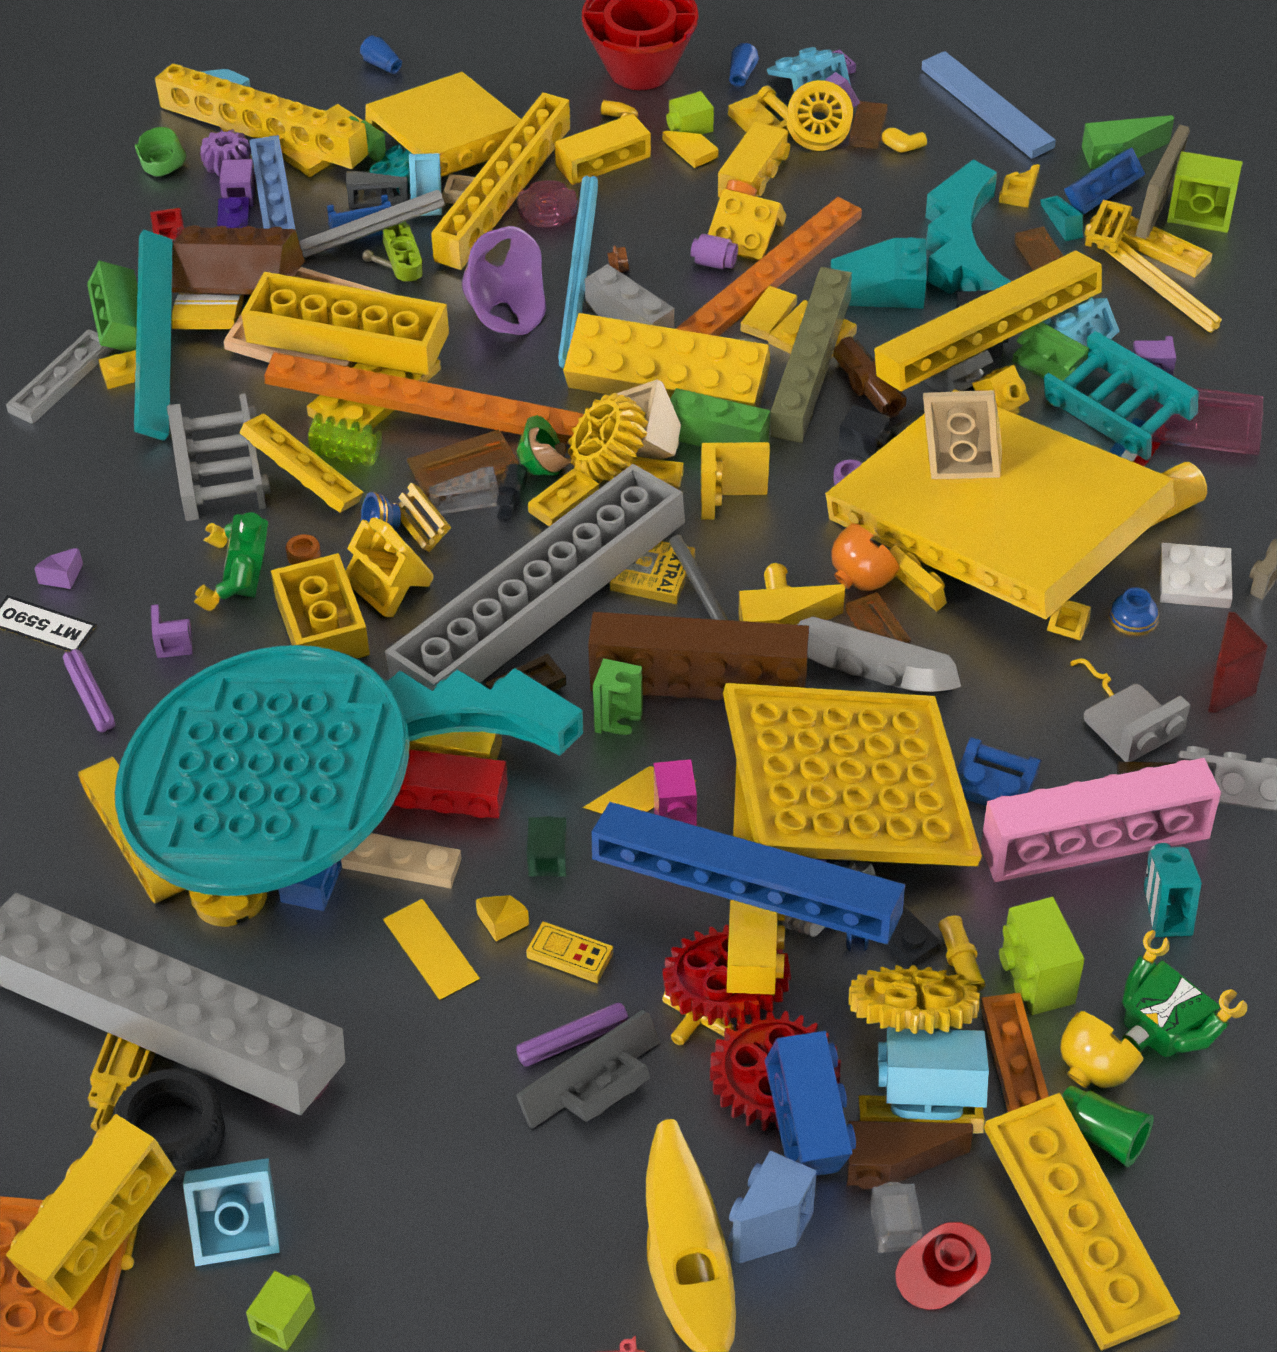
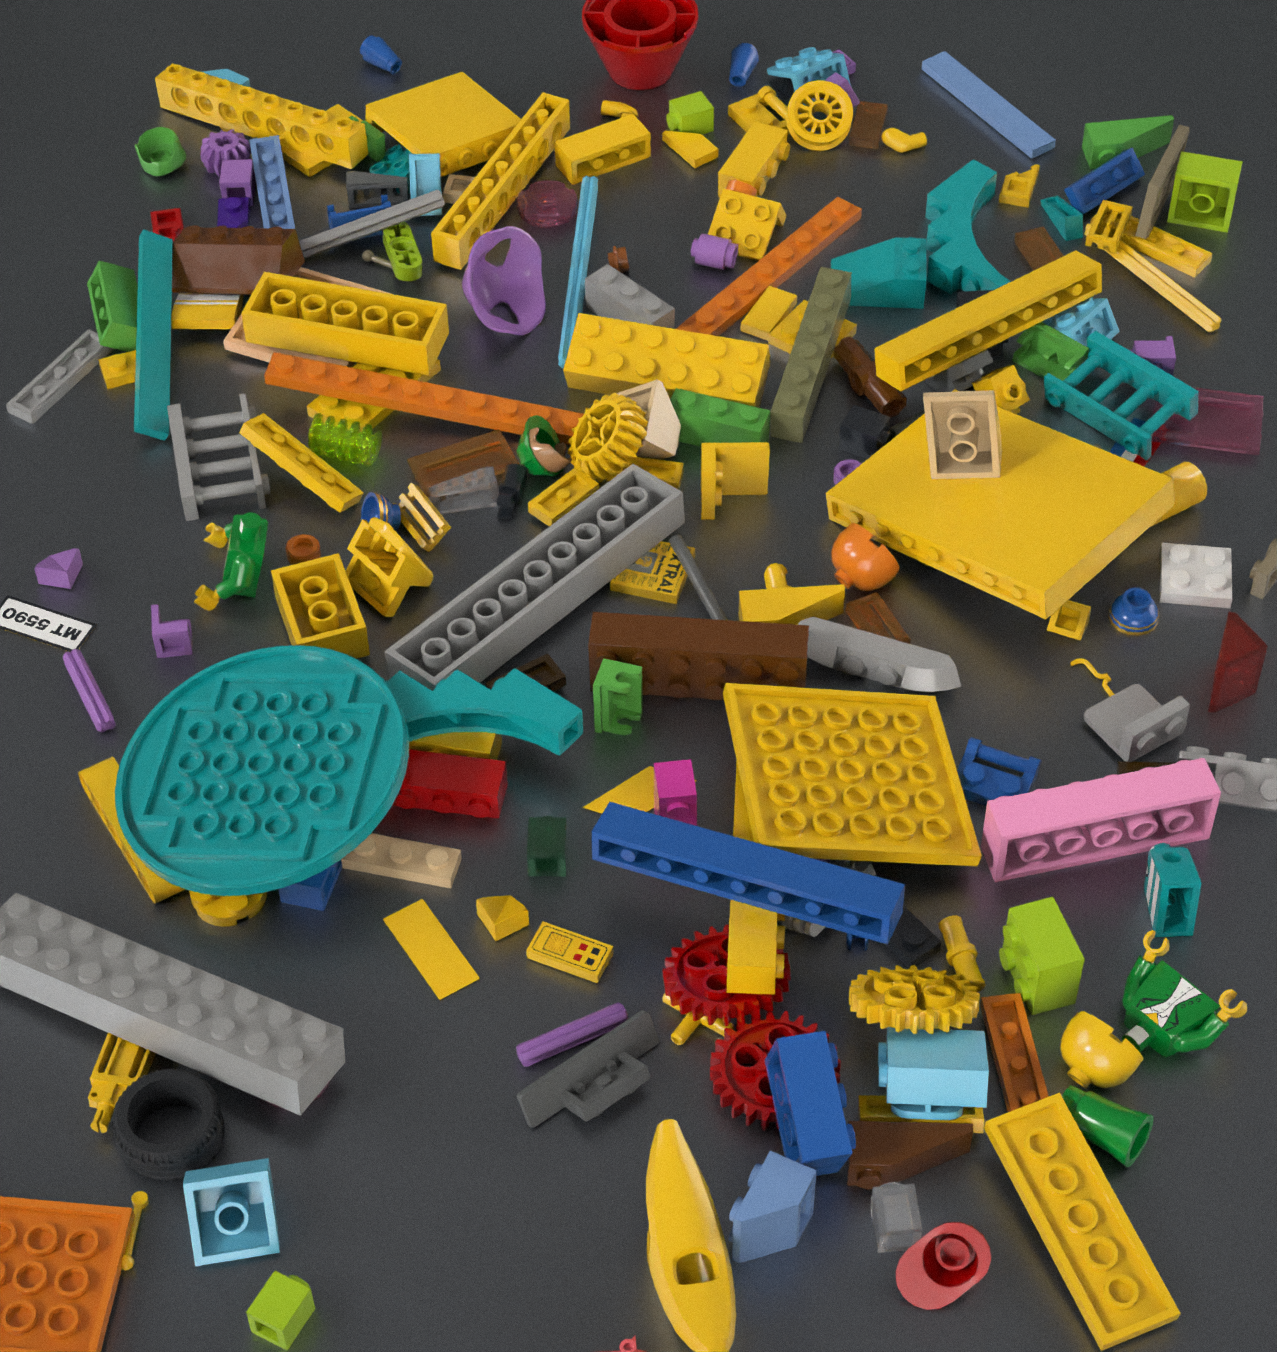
yellow brick [6,1114,176,1311] -> none
yellow plate [889,545,947,612] -> none

